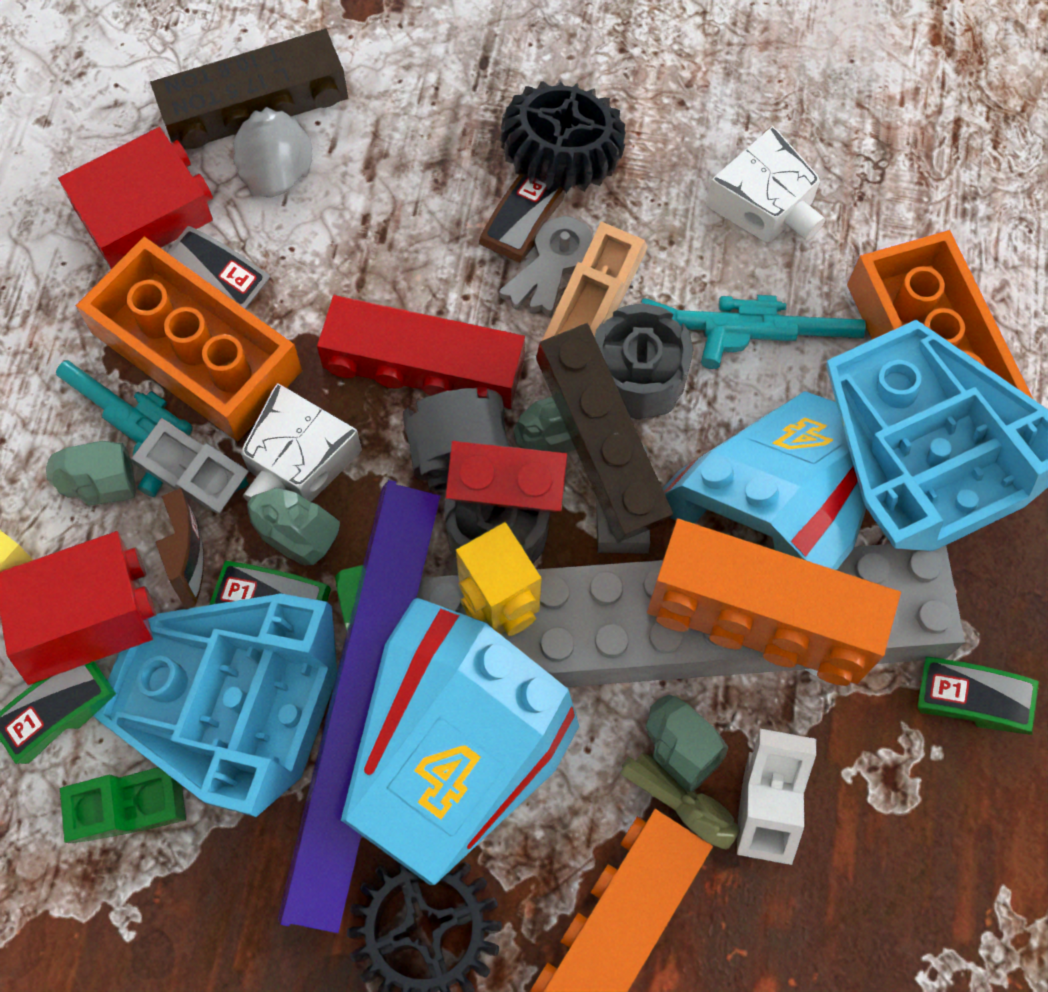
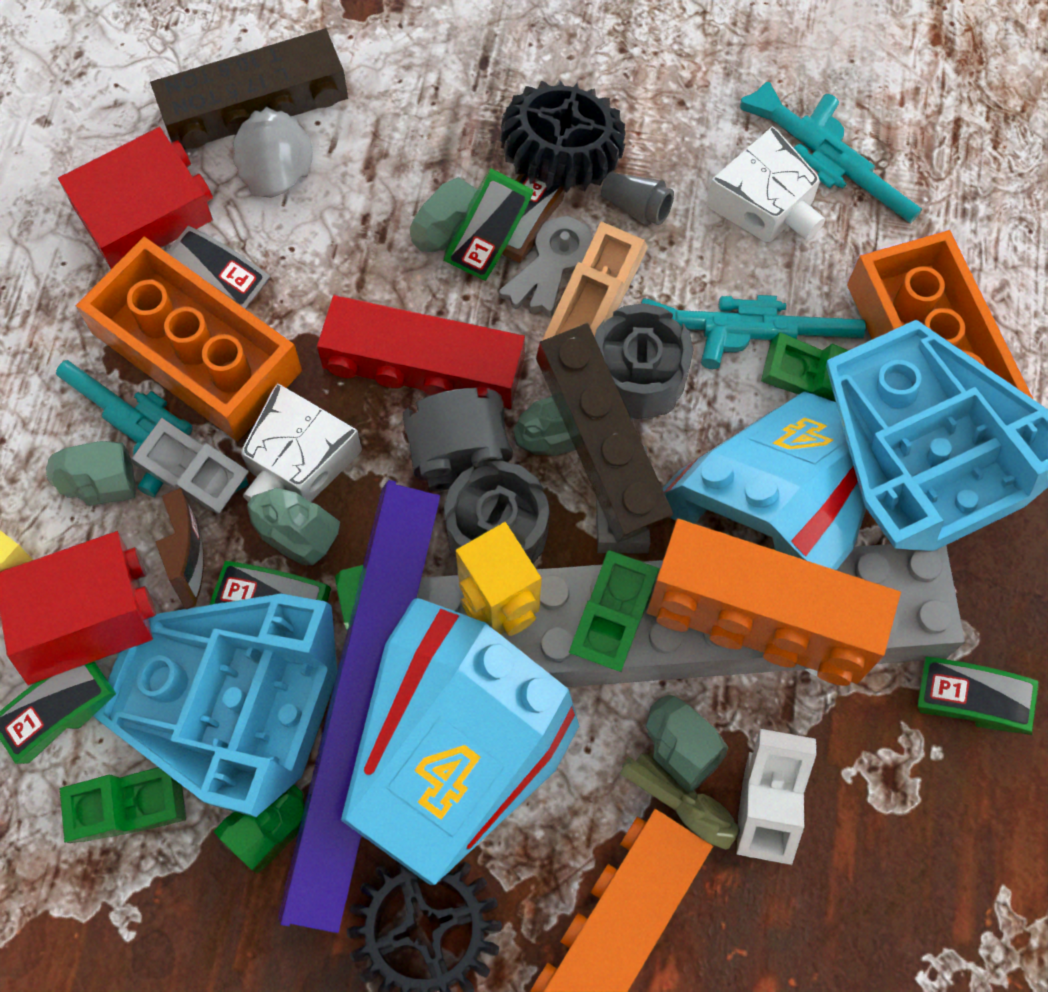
red brick [446,441,567,513] -> none
none -> green rock [213,784,305,874]
none -> sand green rock [410,177,477,252]
none -> slope [443,168,533,281]
none -> green slope [569,550,660,672]
none -> dark grey cone [601,172,674,226]
none -> teal piece [740,82,922,224]
none -> green slope [761,332,848,402]

